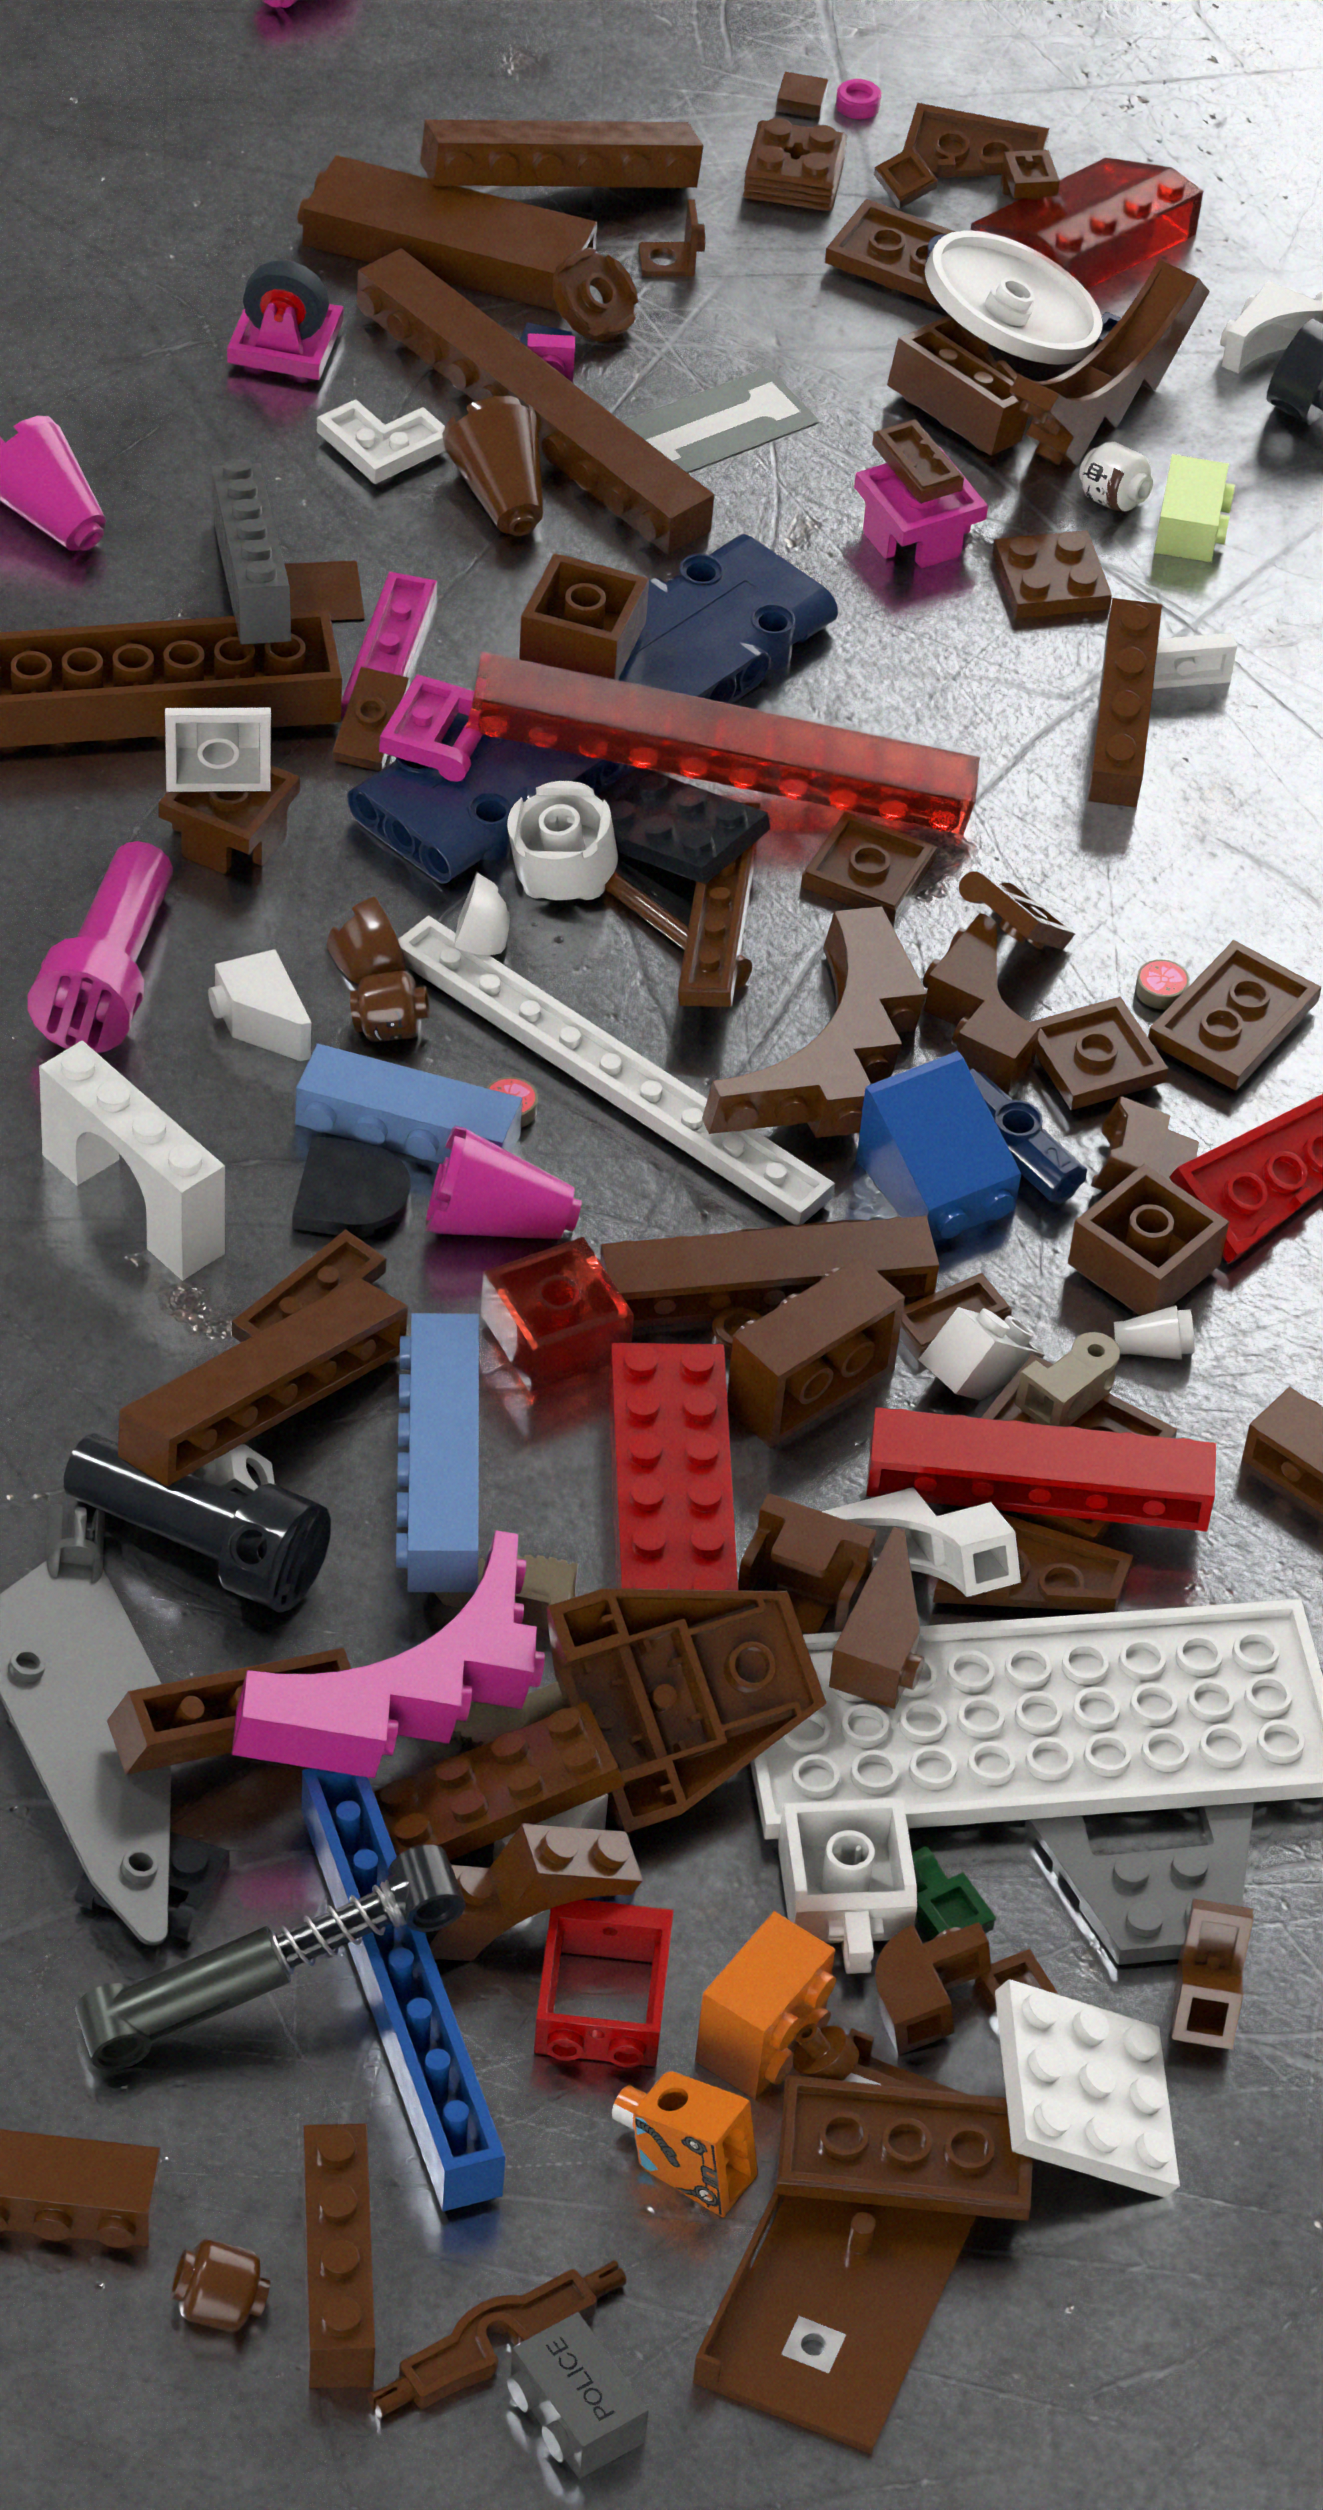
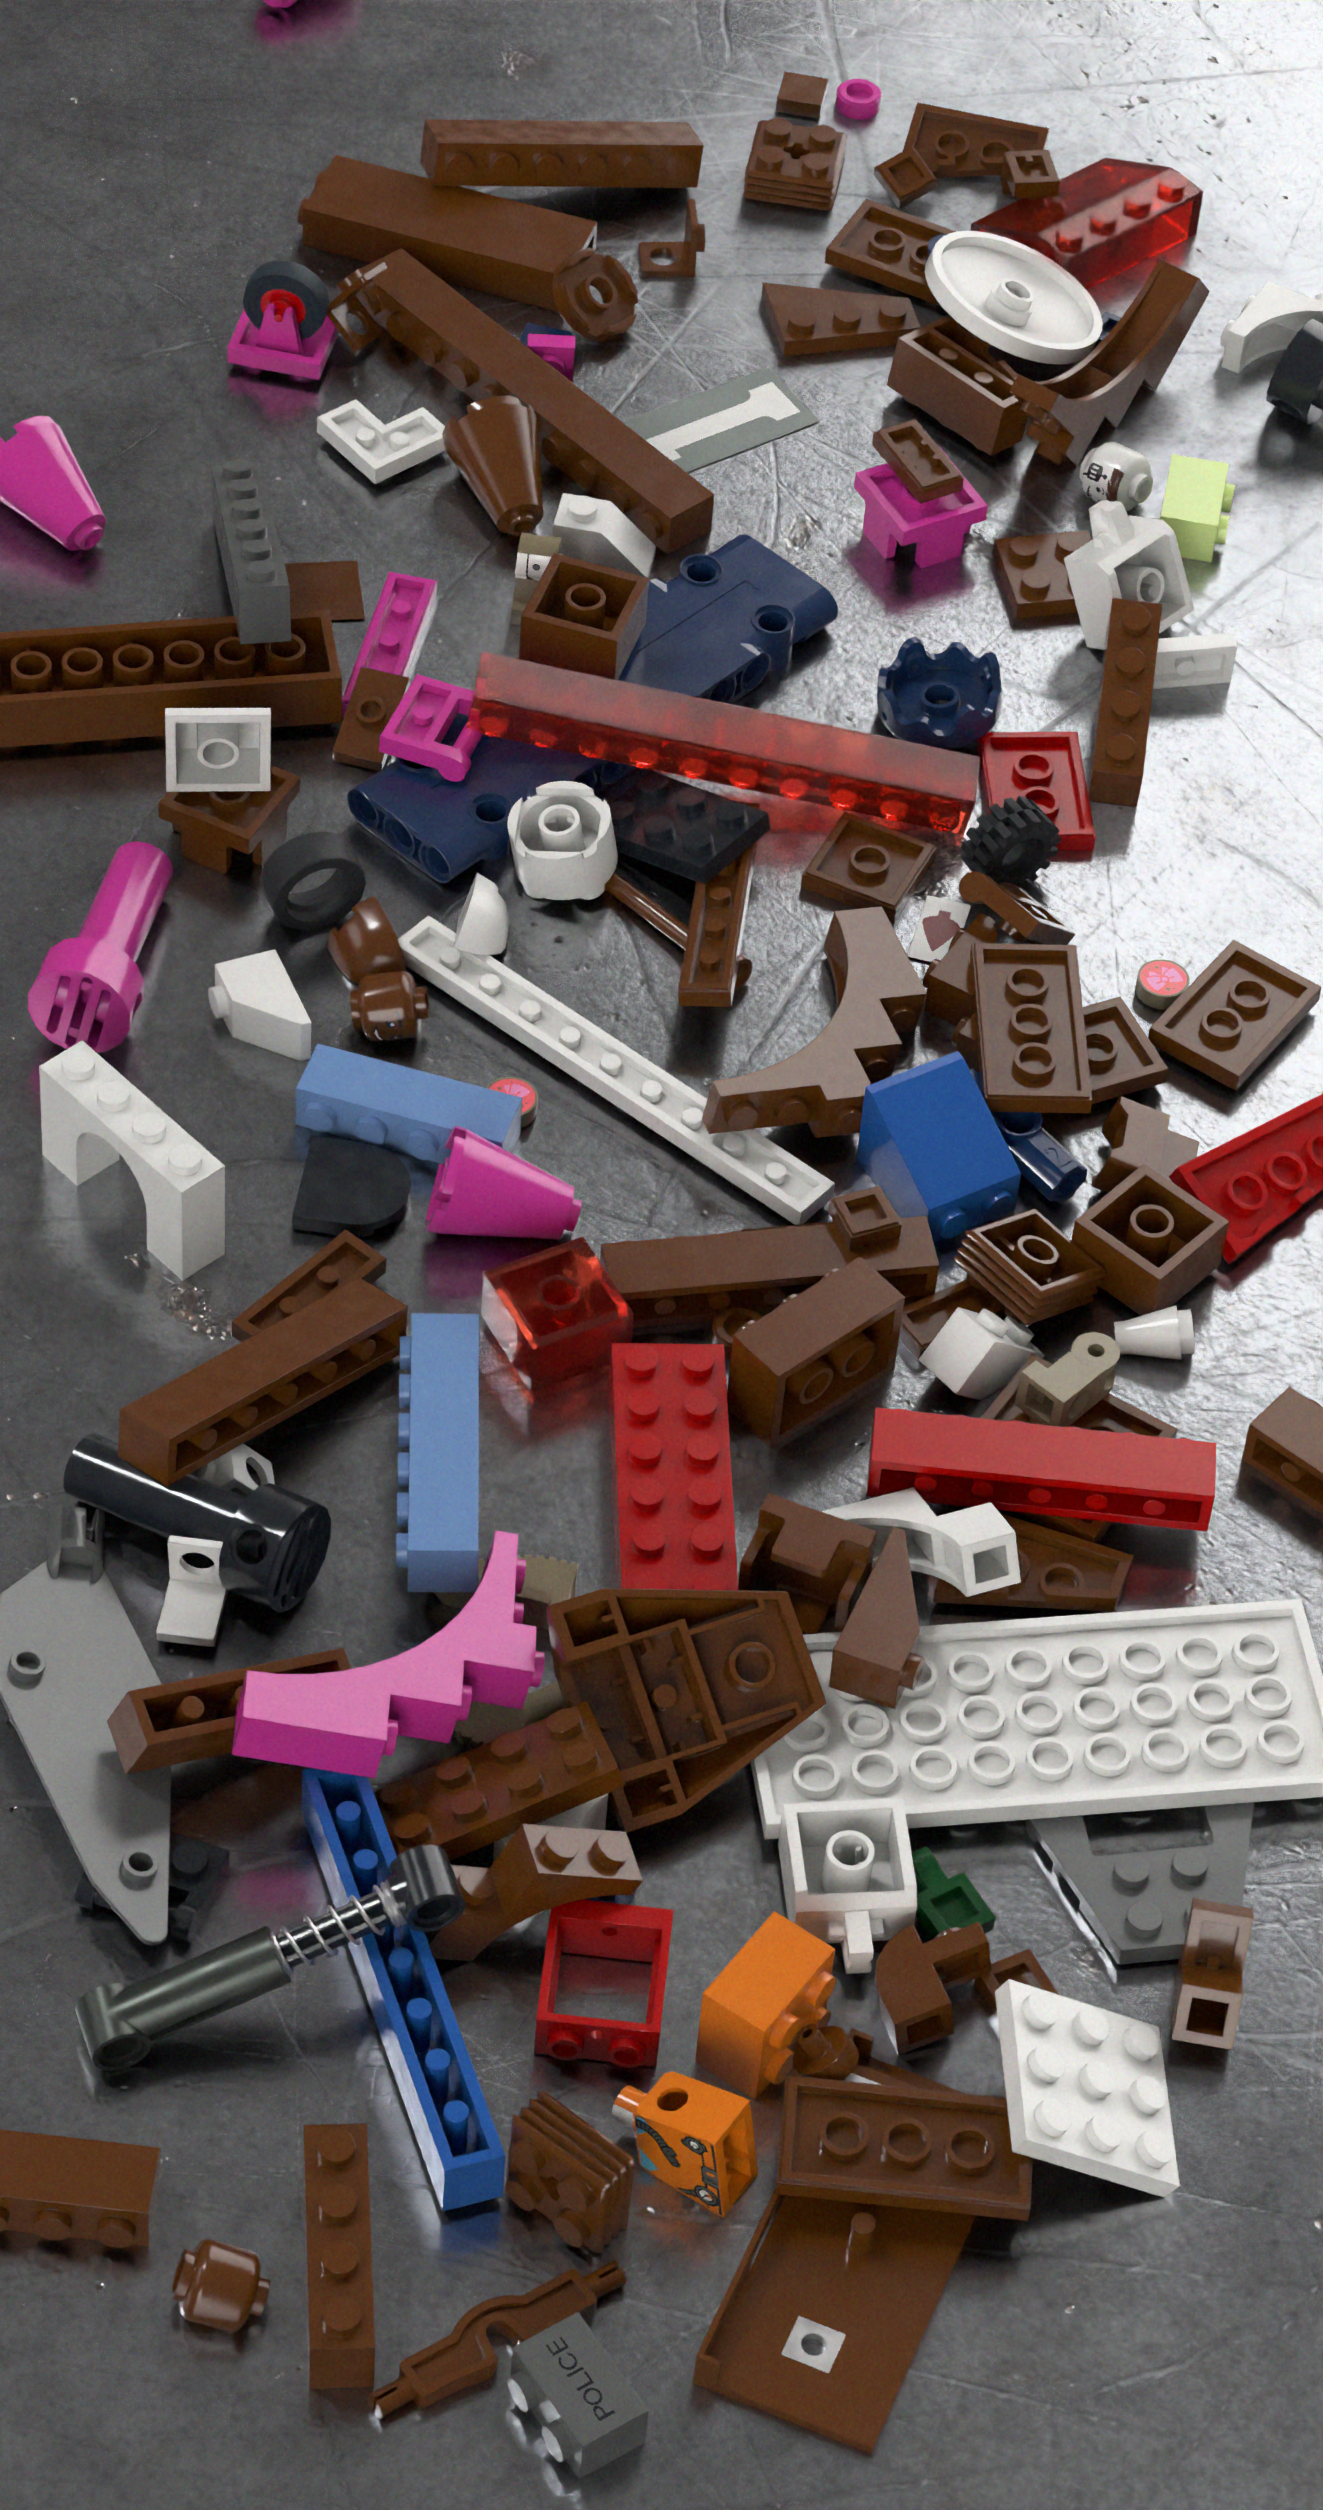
none -> white bracket [156,1535,228,1647]
none -> black tyre [260,831,366,930]
none -> reddish brown bracket [327,262,388,352]
none -> reddish brown brick [505,2091,635,2253]
none -> dark tan leg [510,532,563,625]
none -> white slope [553,493,656,578]
none -> reddish brown wing [761,283,921,356]
none -> reddish brown tile [828,1185,902,1250]
none -> dark blue plate [877,637,1002,749]
none -> white sticker [907,895,971,962]
none -> reddish brown brick [953,1209,1107,1325]
none -> black tyre [961,796,1061,888]
none -> reddish brown plate [970,943,1093,1113]
none -> red tile [977,732,1096,851]
none -> white hinge [1064,500,1194,650]

